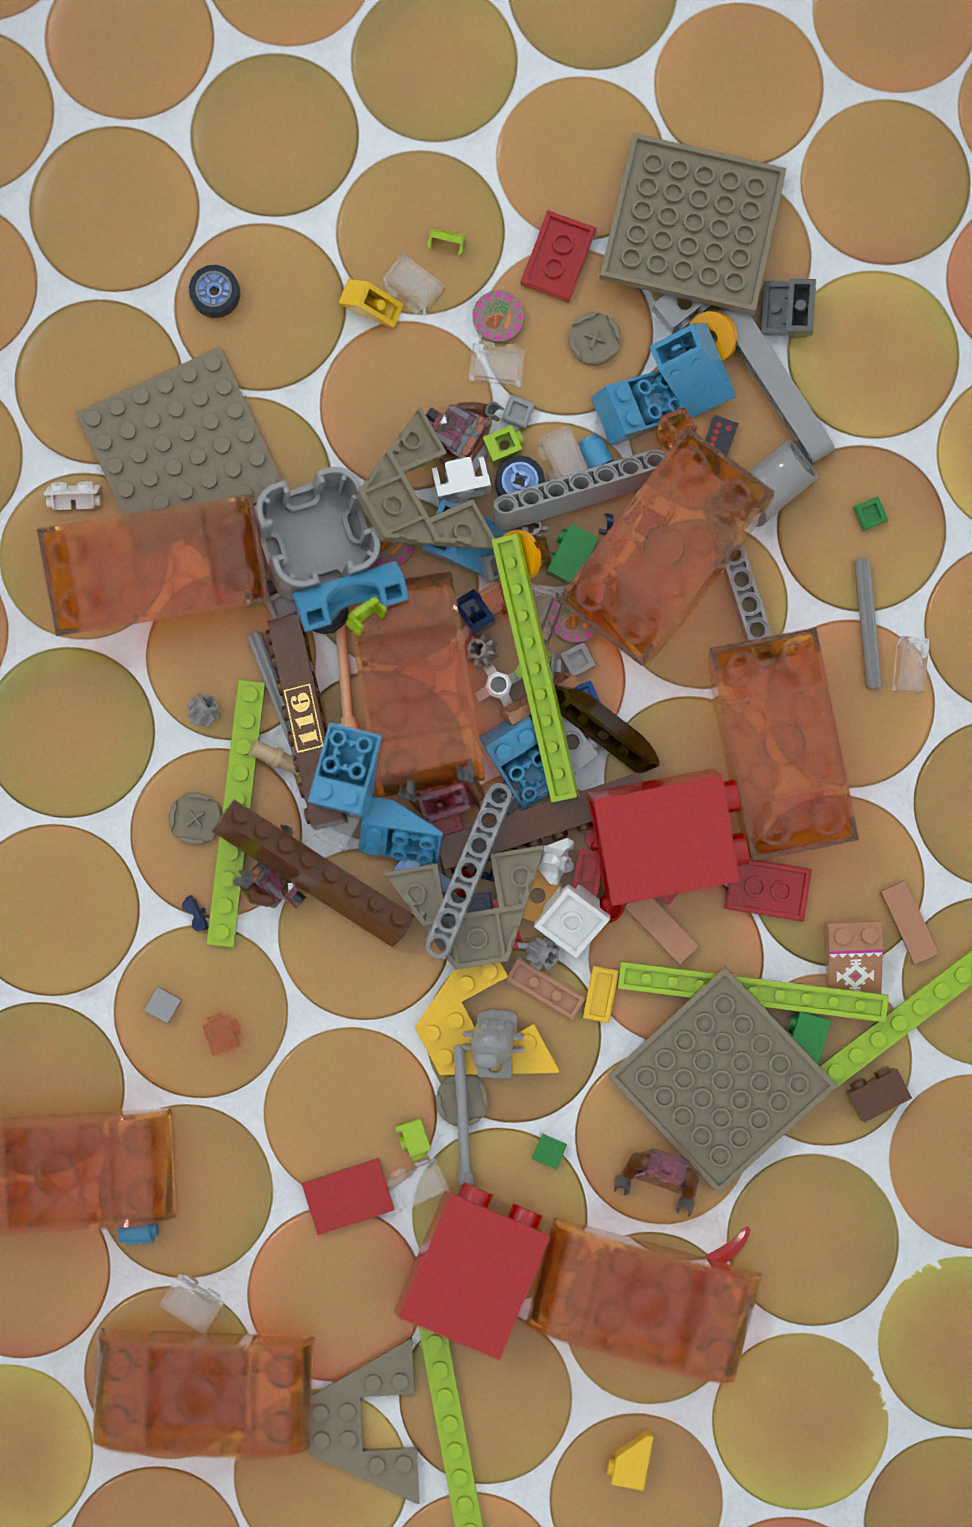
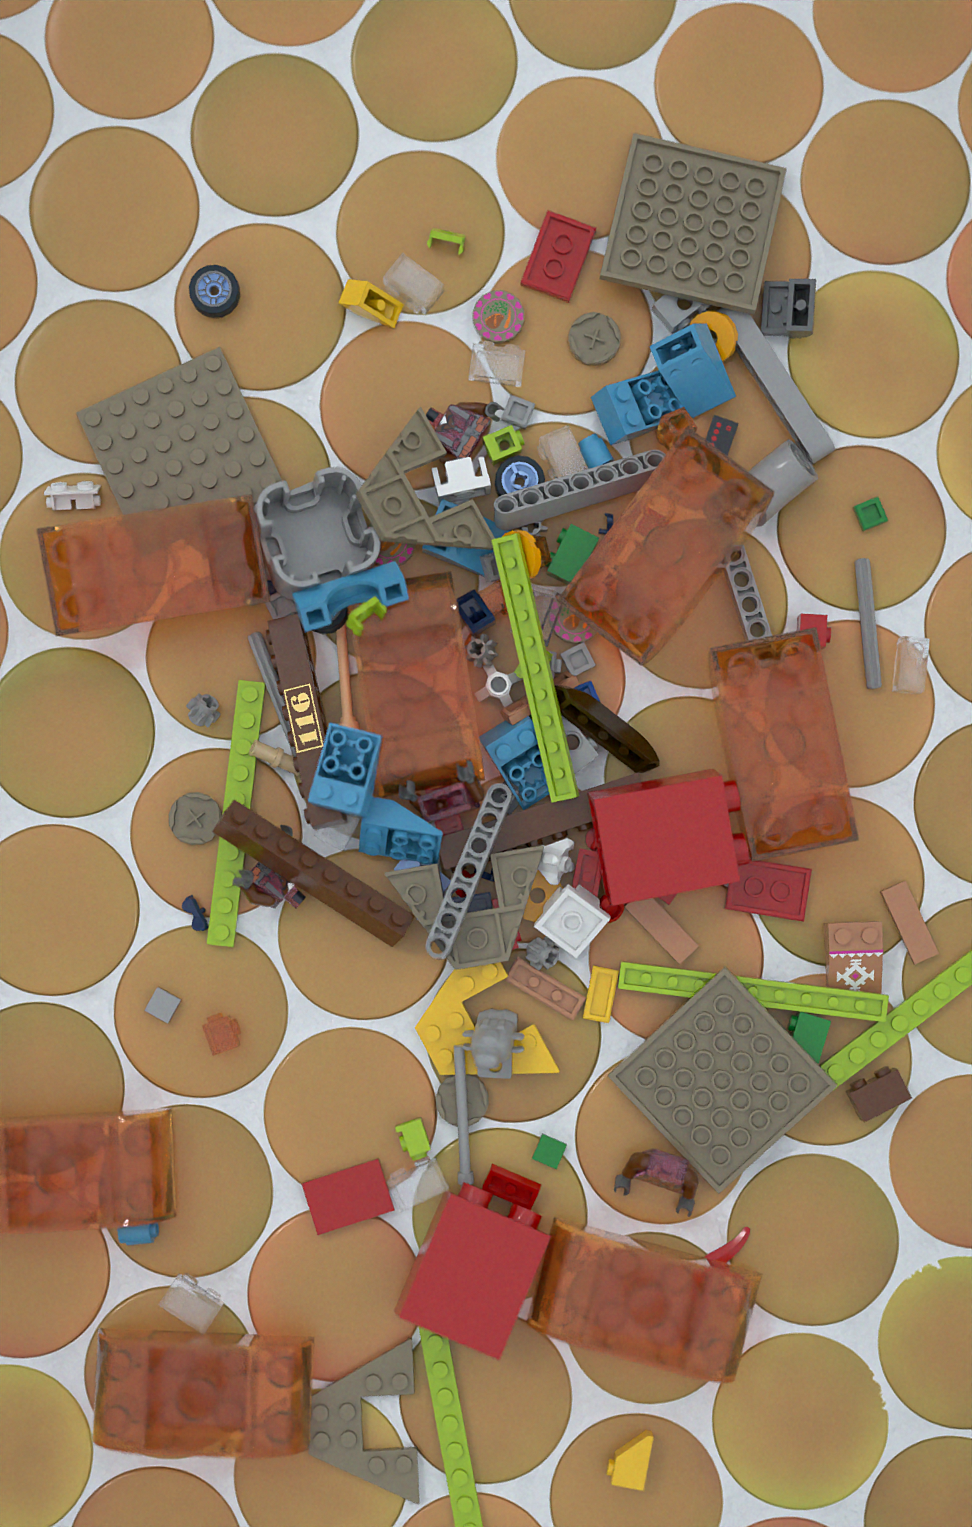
none -> red plate [481,1164,542,1210]
none -> red brick [796,613,831,654]

